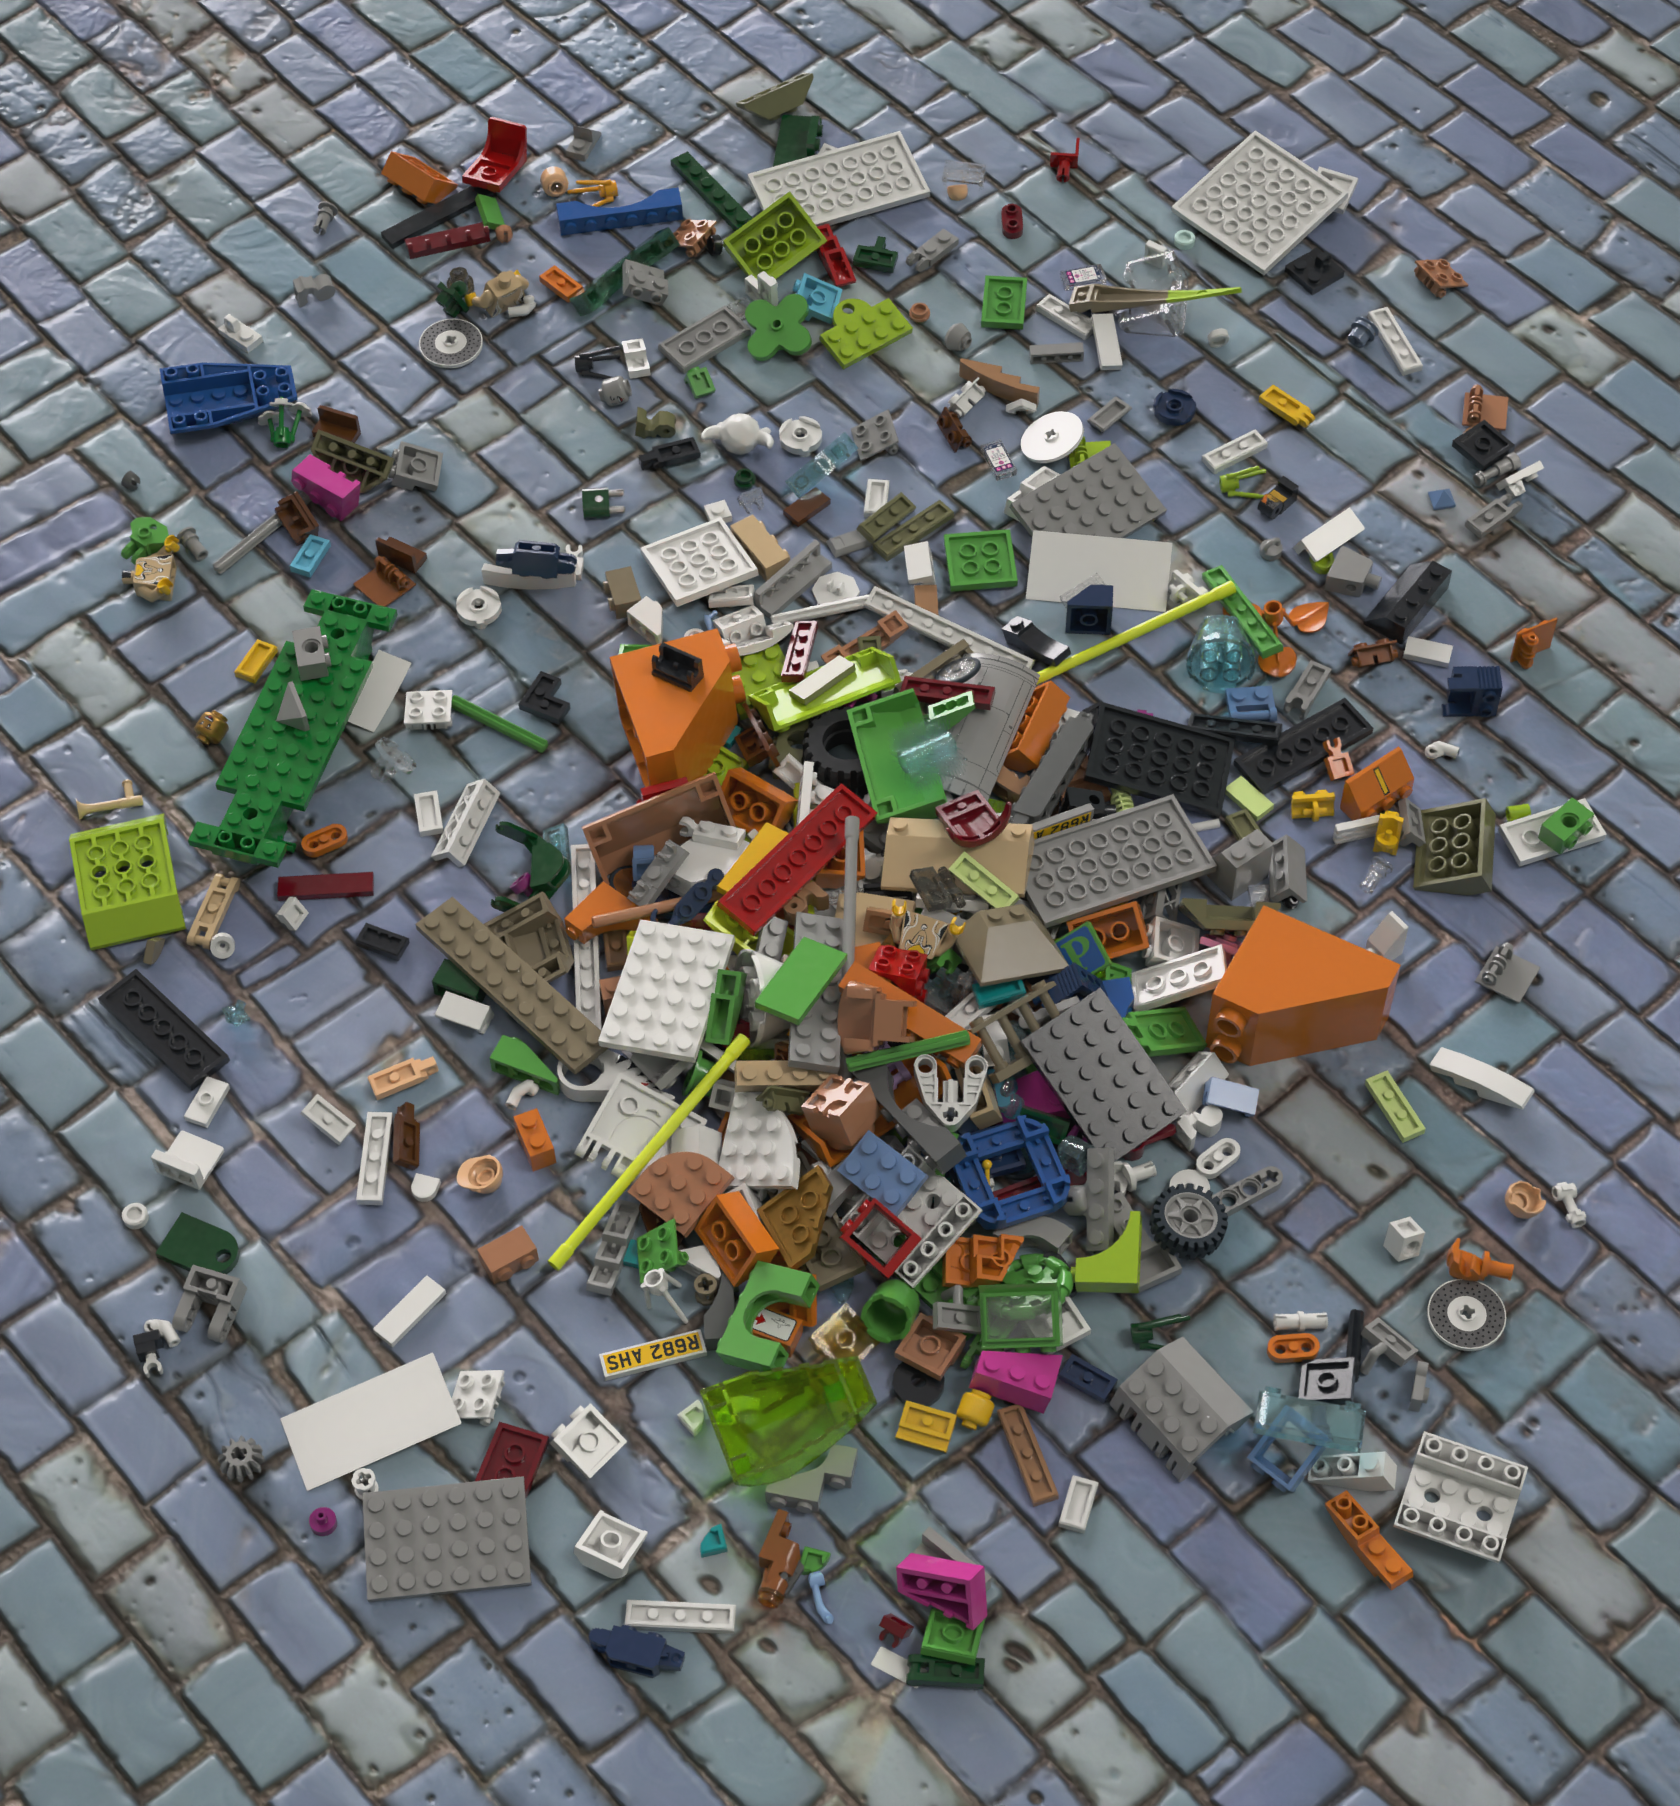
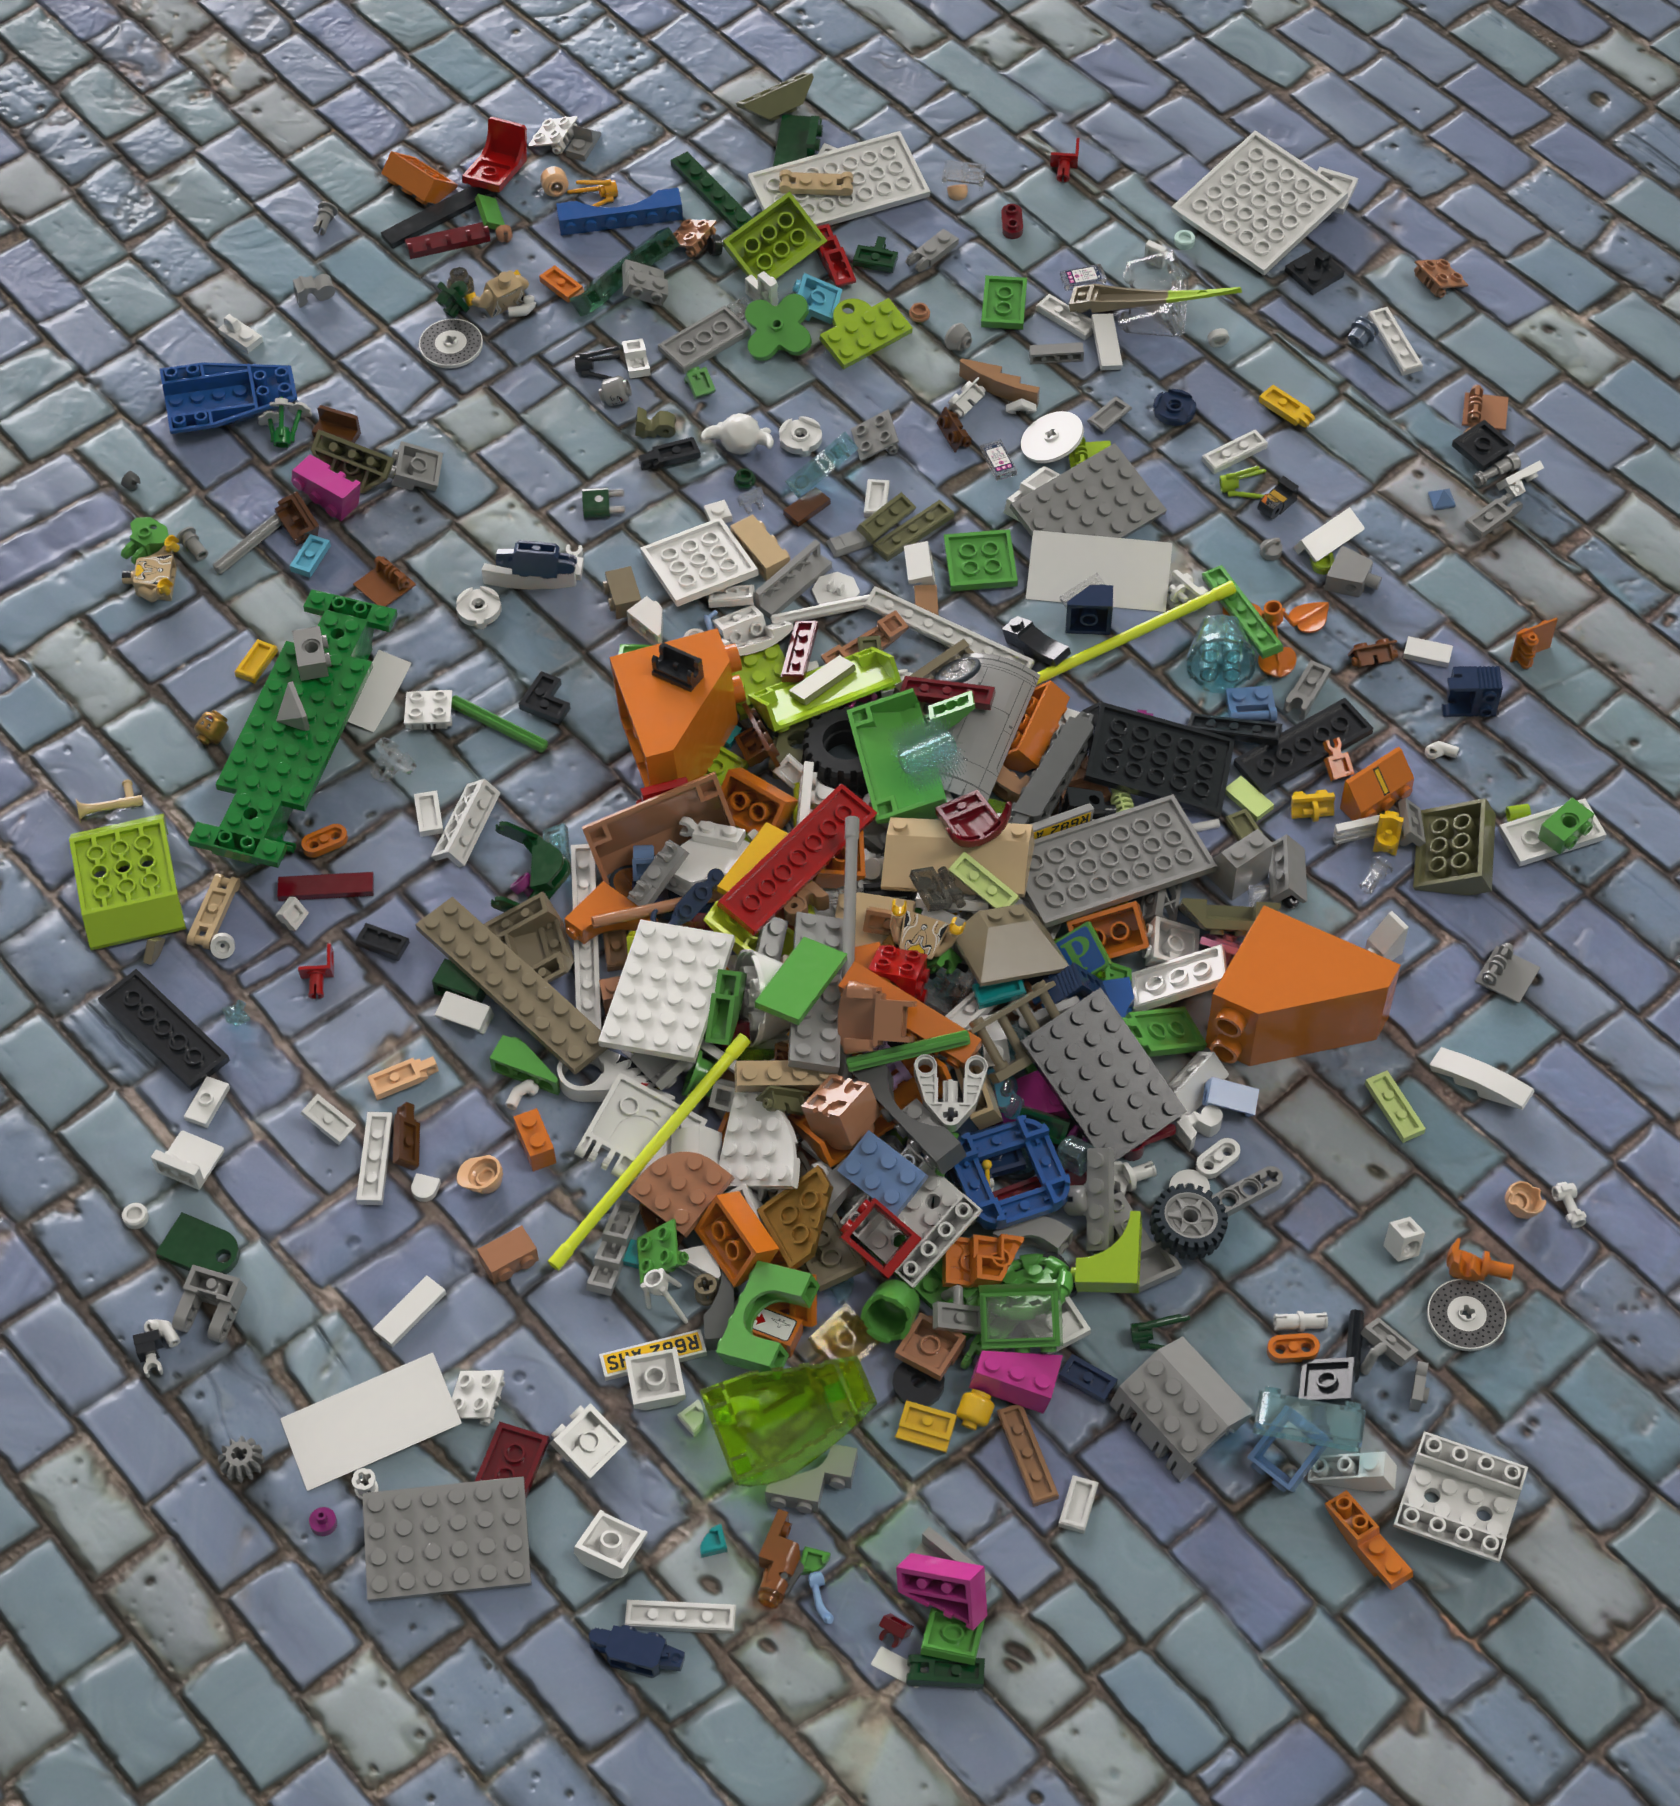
reddish brown panel [375,537,427,573] -> none
black slope [1363,560,1452,645] -> none
none -> red bracket [298,943,334,999]
none -> white hinge [528,116,578,155]
none -> white slope [625,1347,686,1410]
none -> tan plate [779,169,853,196]

